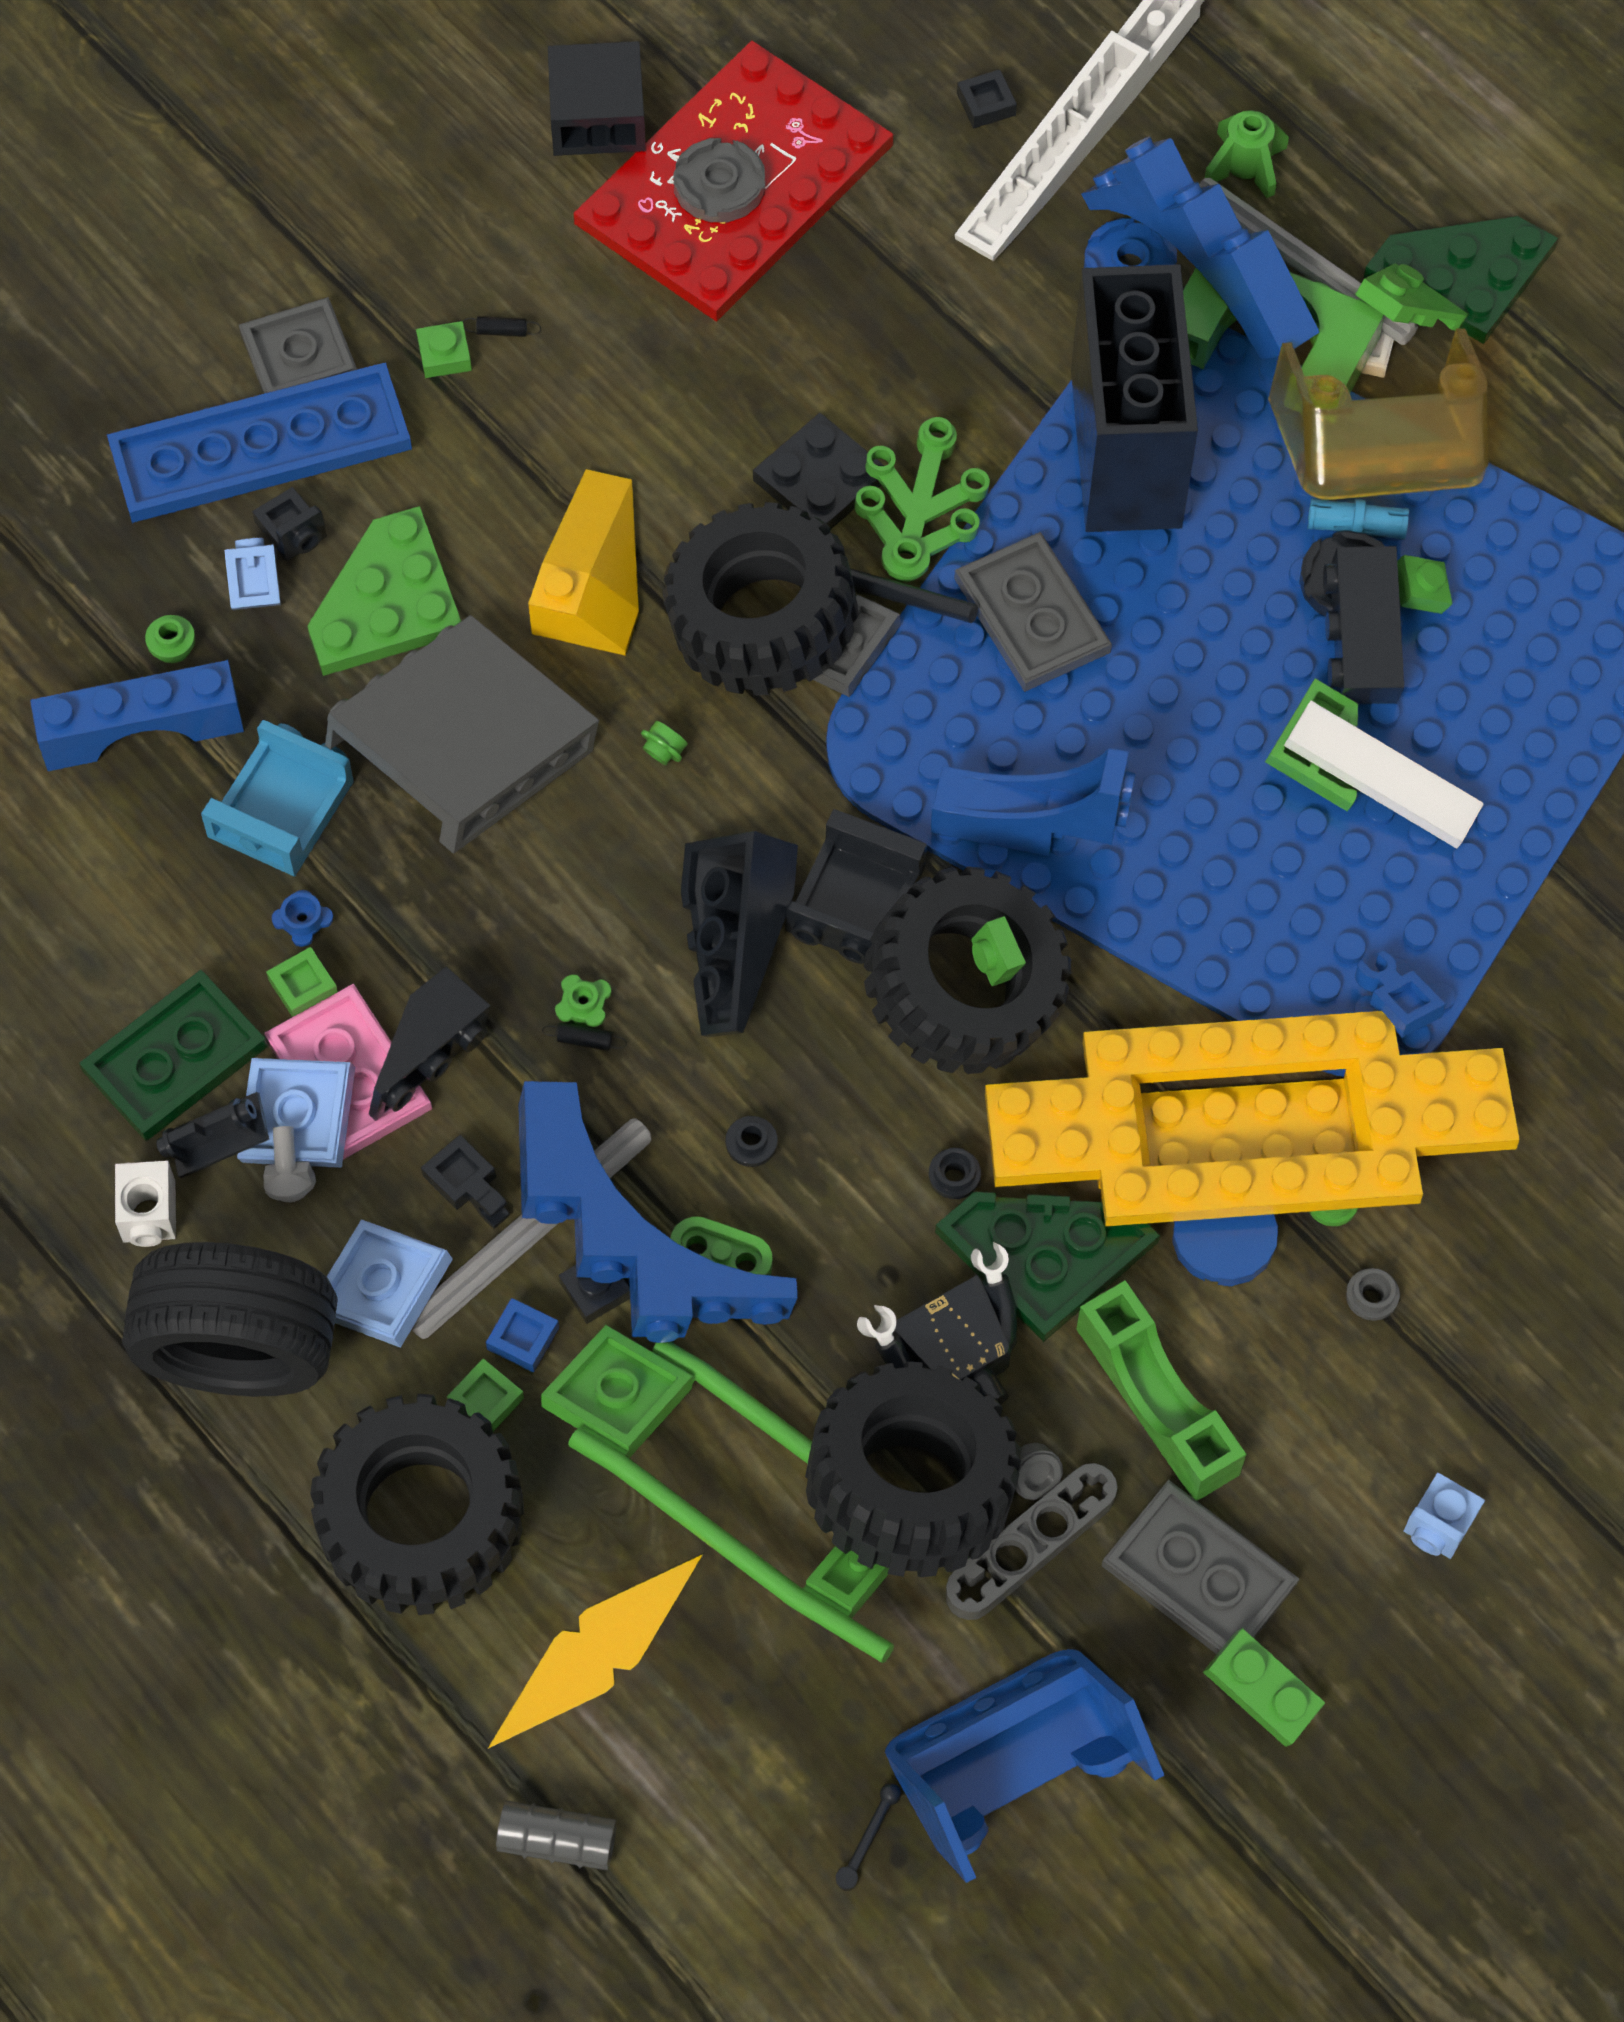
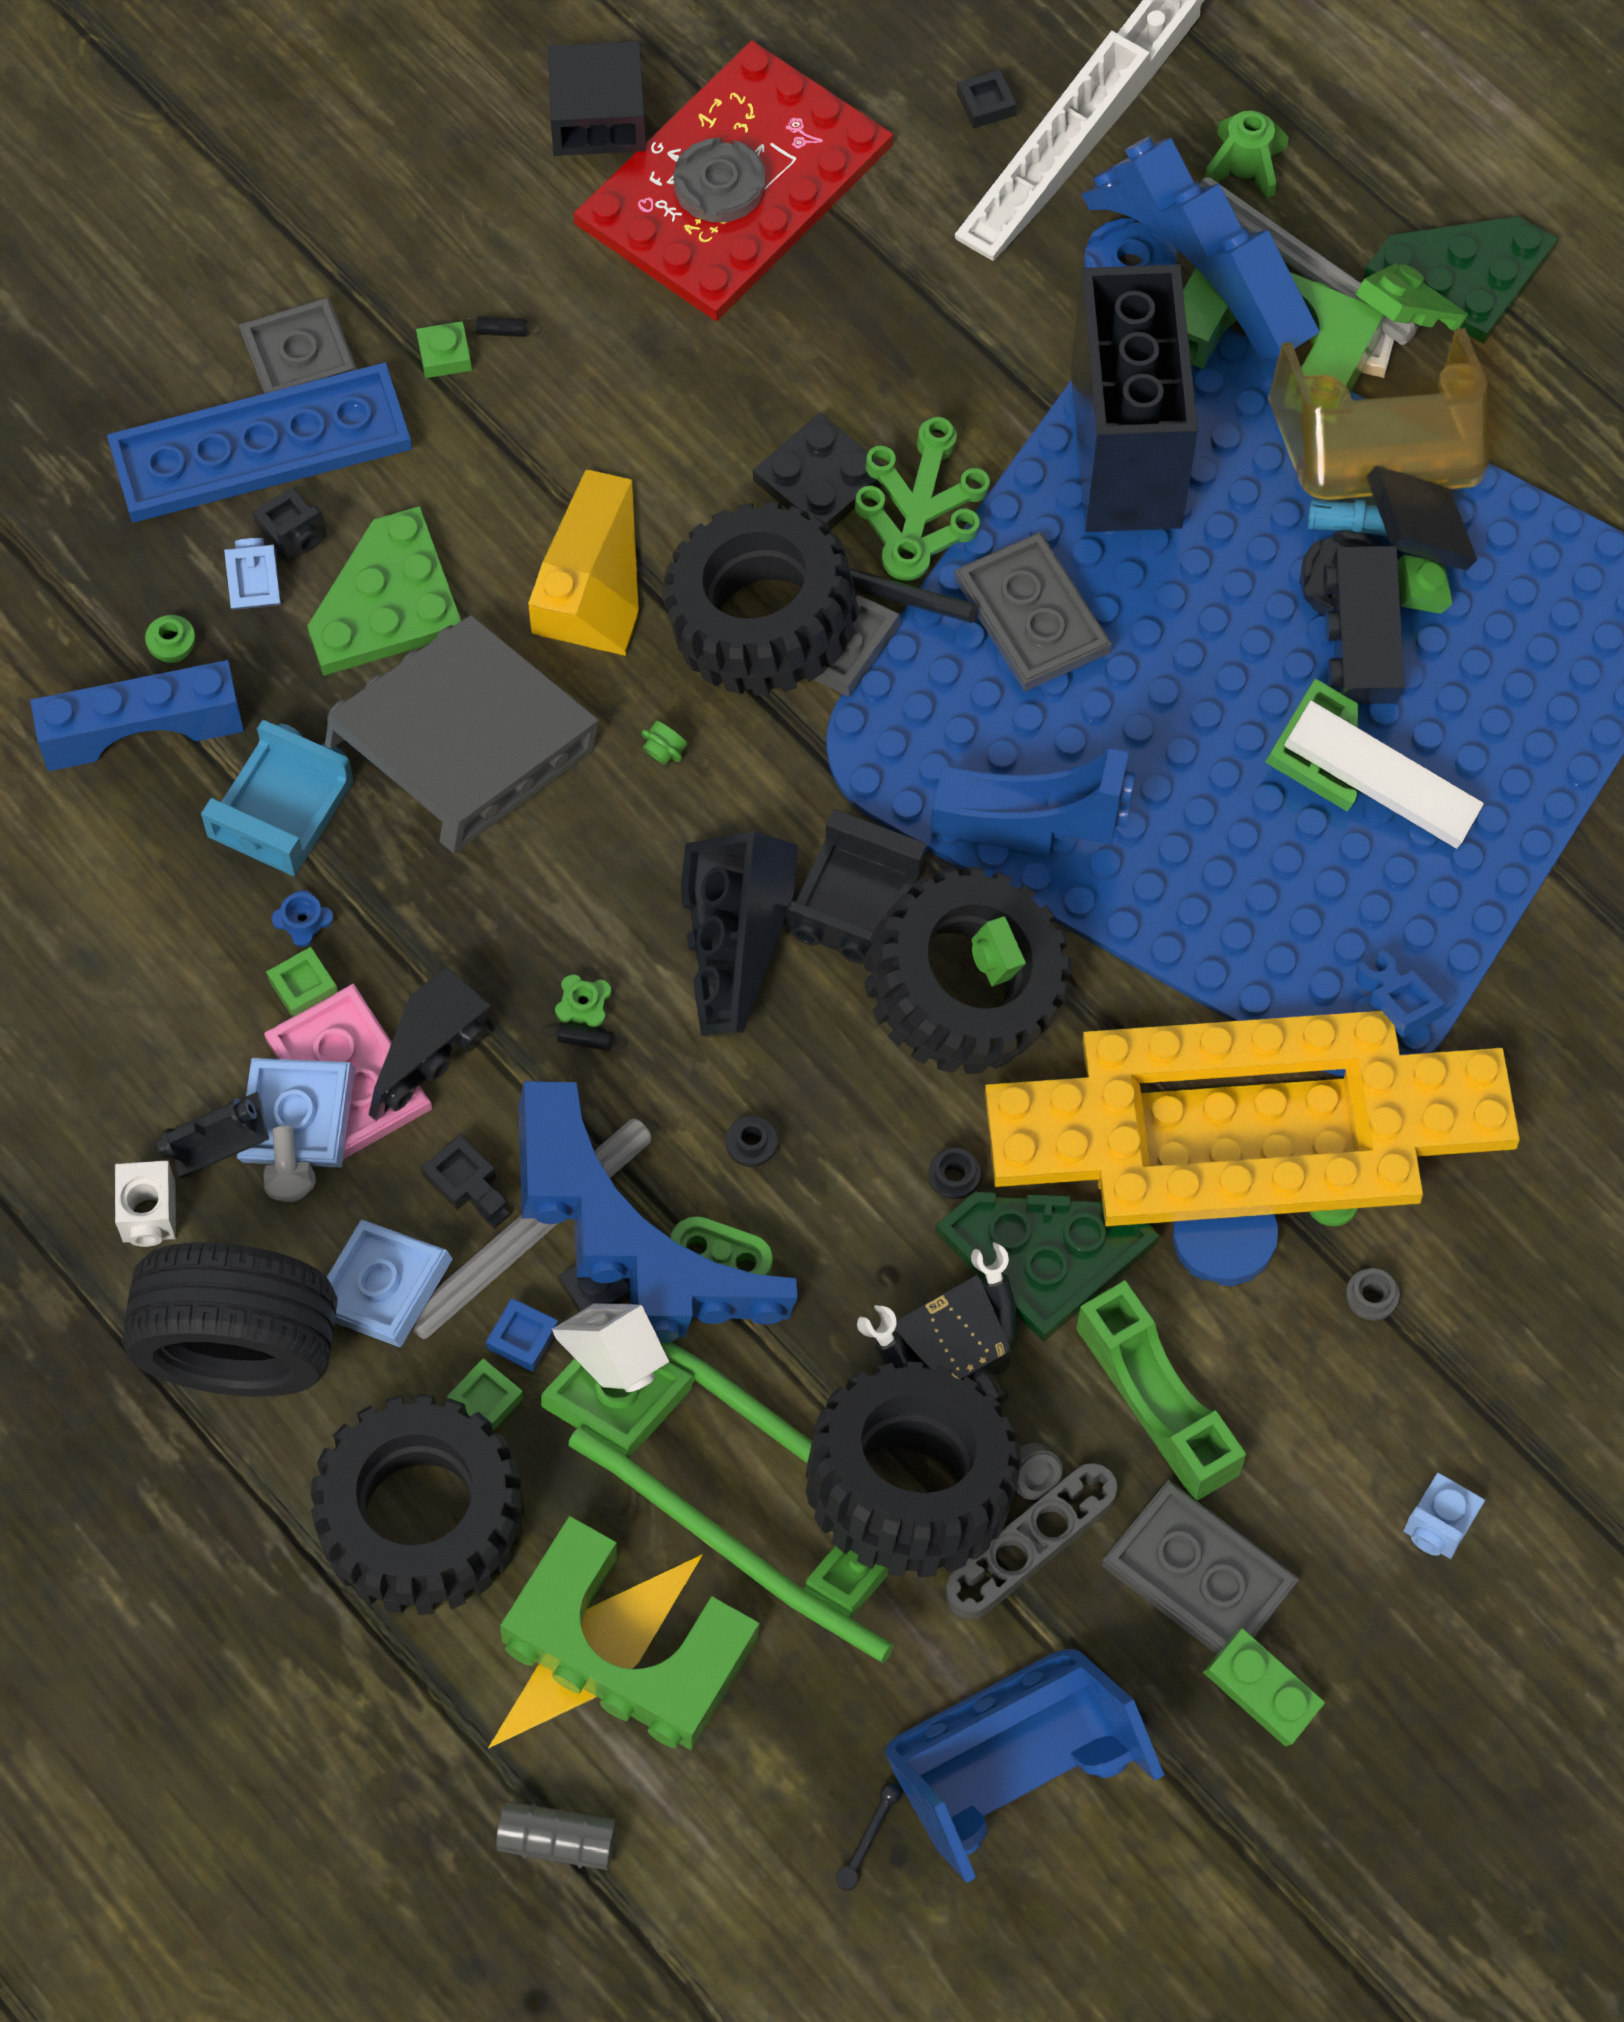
dark green plate [79,970,268,1142] -> none
none -> bright green arch [500,1516,760,1751]
none -> white slope [552,1303,669,1392]
none -> black tile [1366,465,1477,571]

